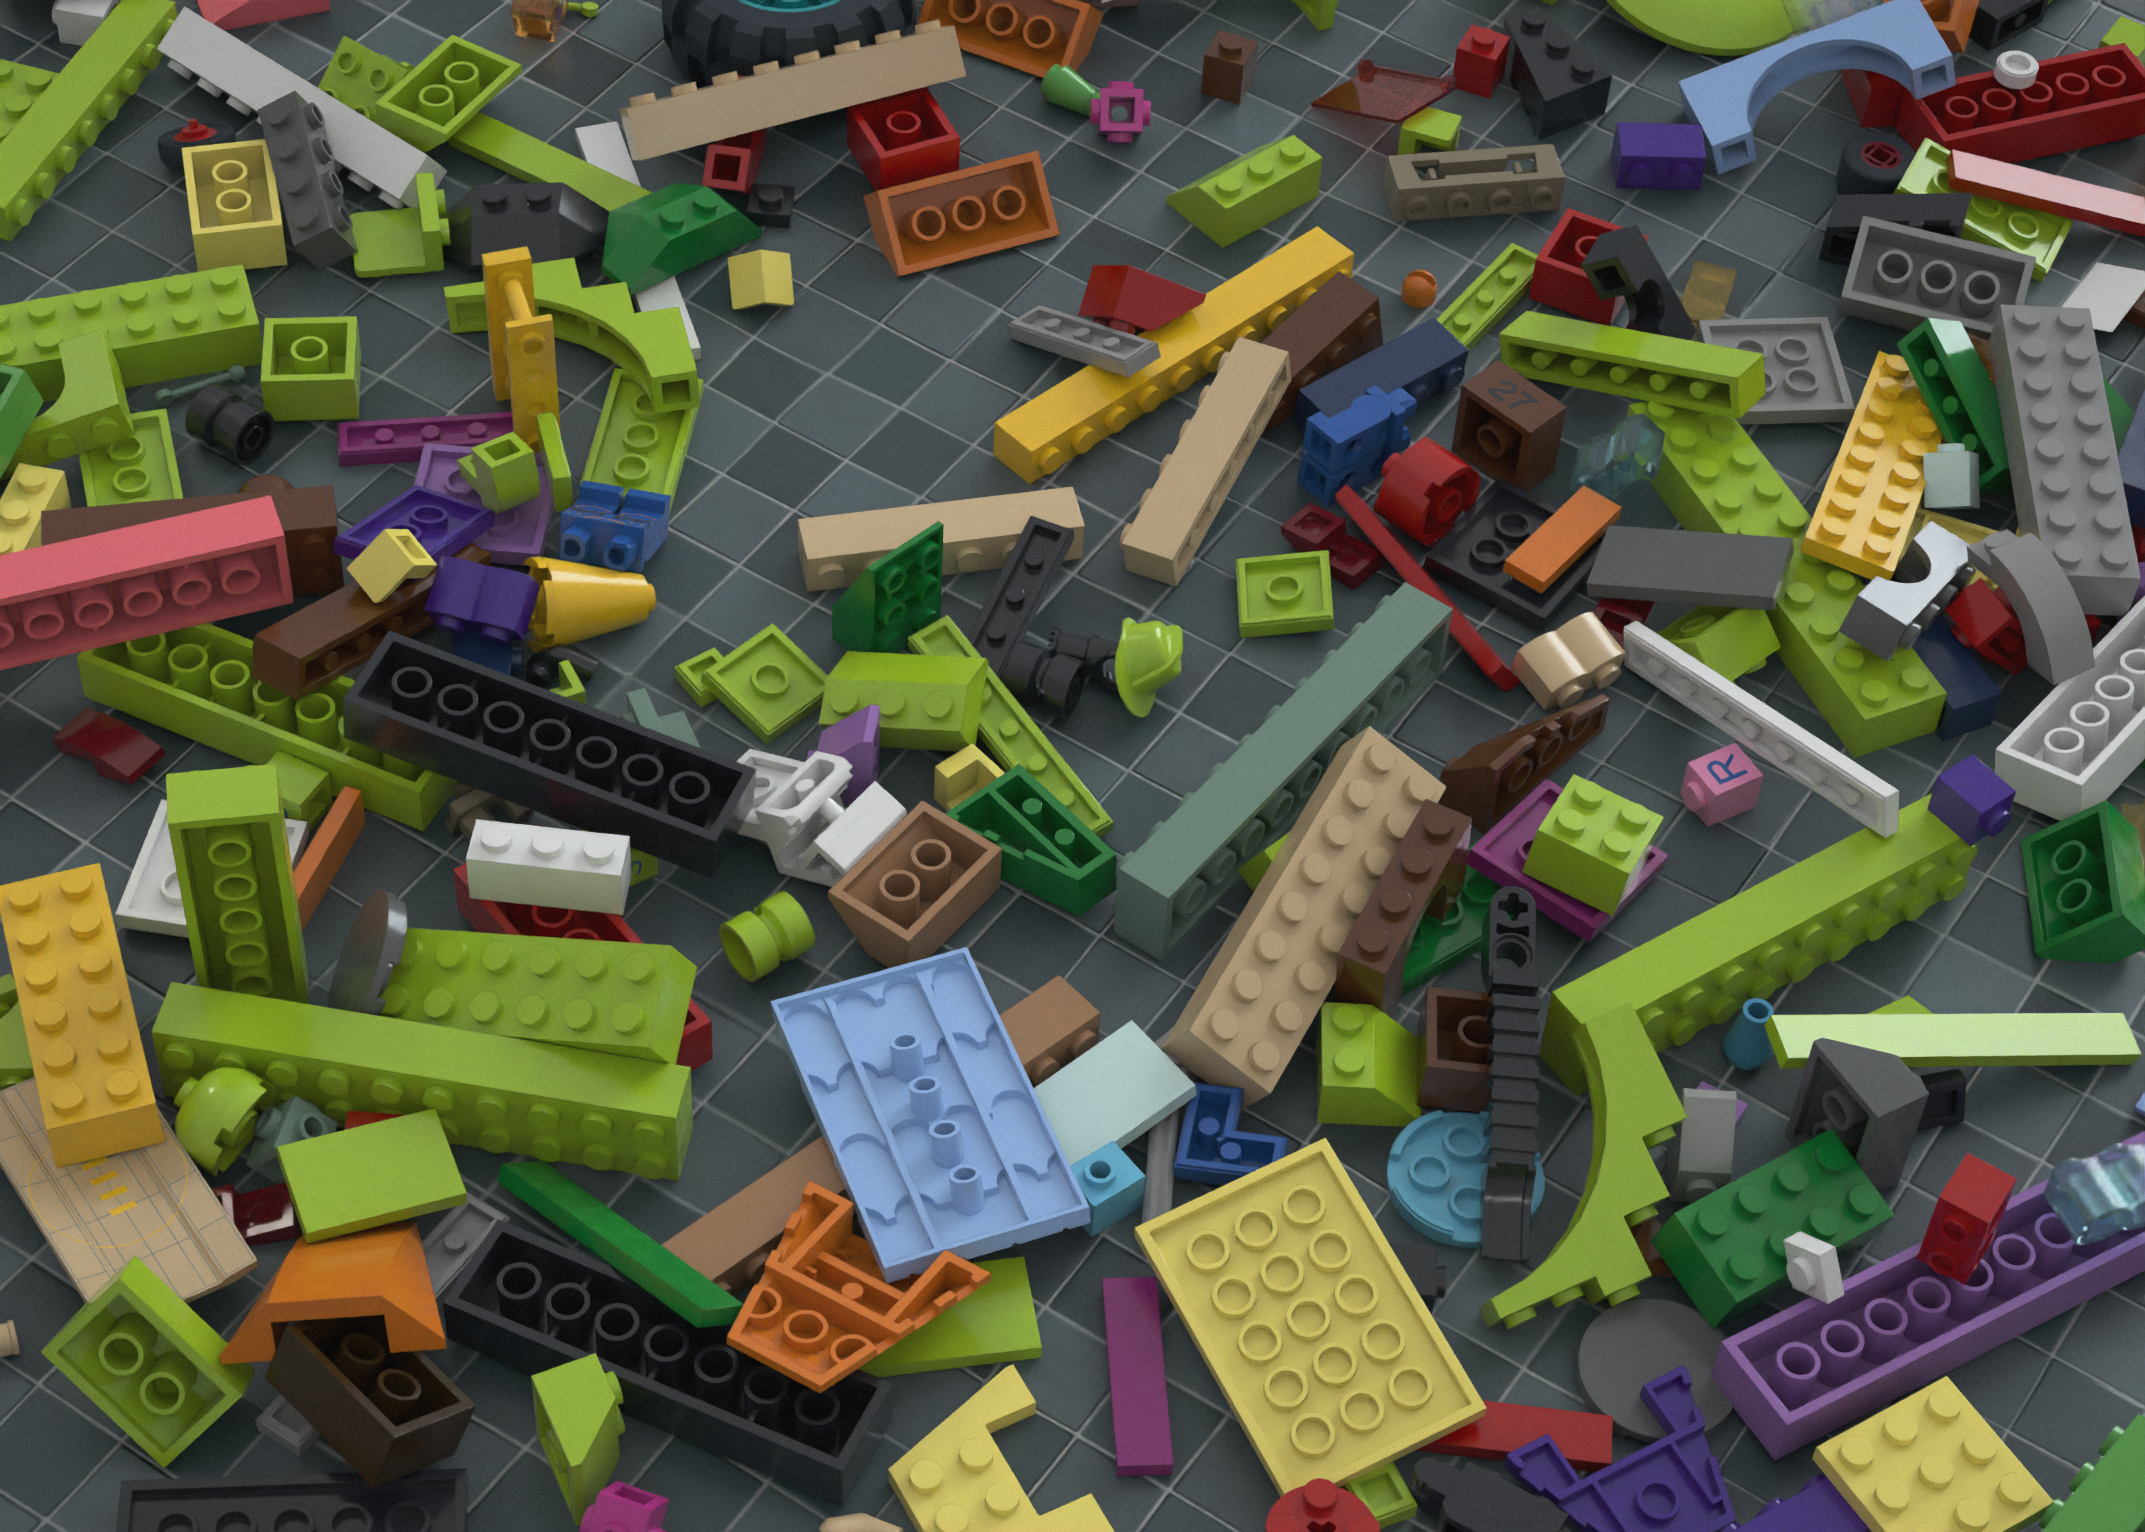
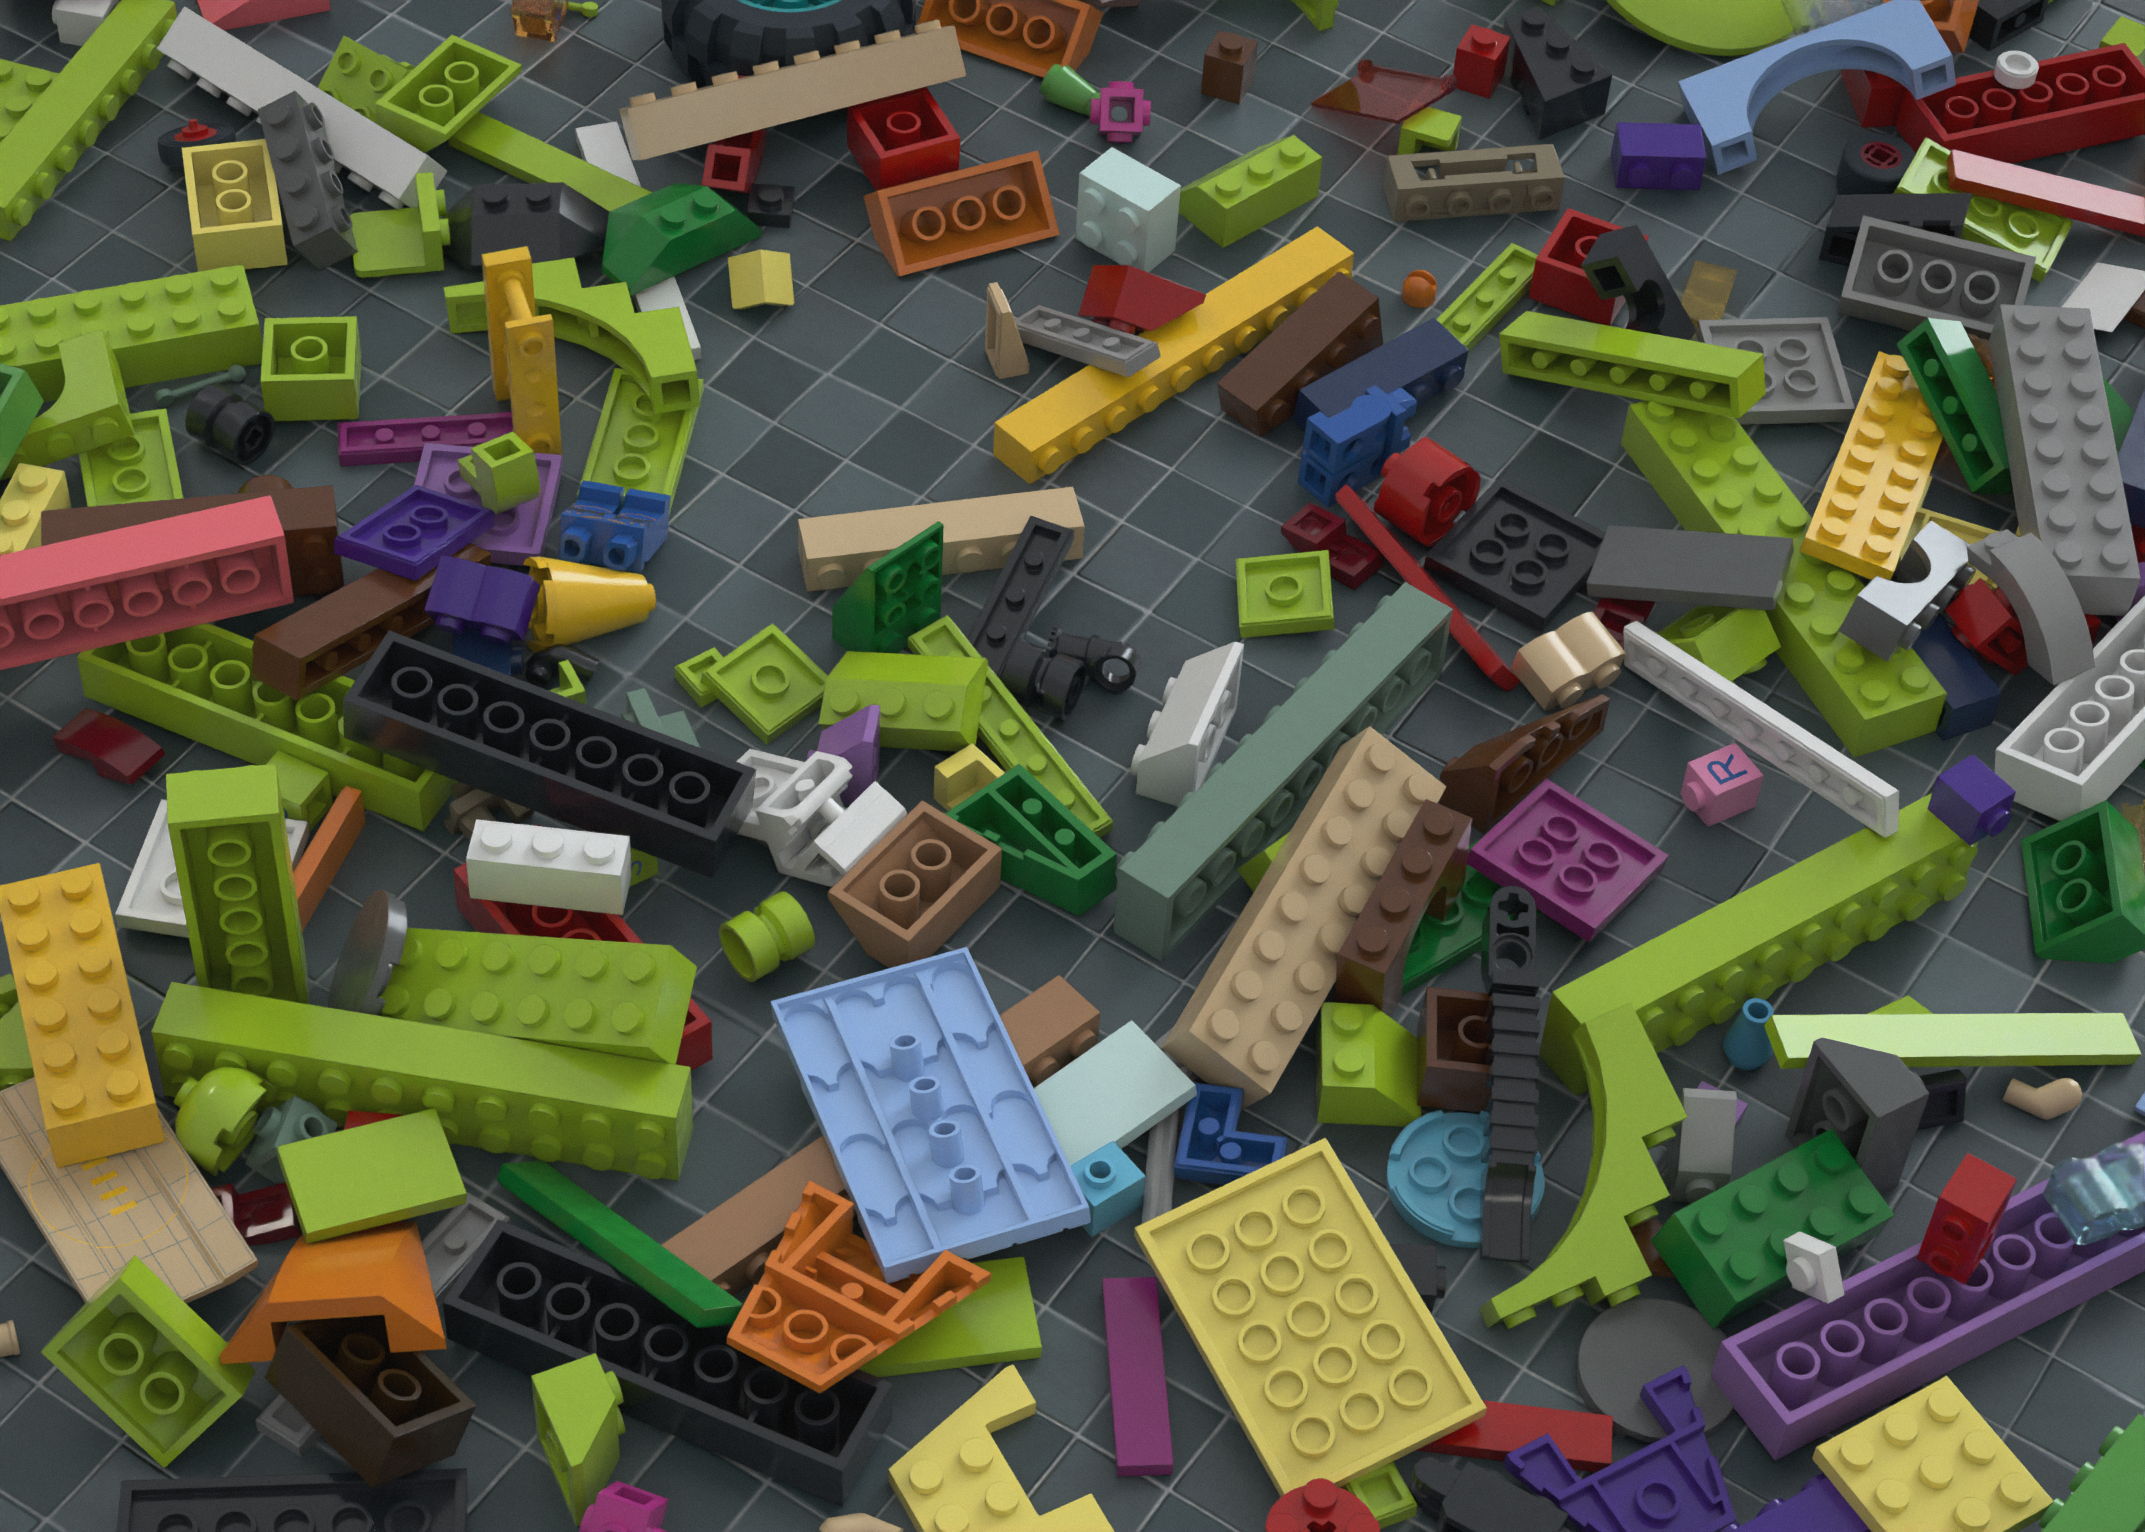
light yellow panel [346,529,437,603] -> none
lime tile [536,412,573,512] -> none
lime piece [1114,617,1183,718] -> none
tan brick [1119,337,1291,587] -> none
reddish brown brick [1451,360,1567,492] -> none
orange tile [1503,485,1622,594] -> none
lime brick [1522,774,1664,916] -> none
clear light blue brick [1569,414,1665,502] -> none
light aqua brick [1923,443,1980,511] -> none
none -> tan slope [985,282,1030,379]
none -> light aqua brick [1075,147,1181,272]
none -> white slope [1131,642,1244,806]
none -> tan arm [2003,1078,2082,1120]

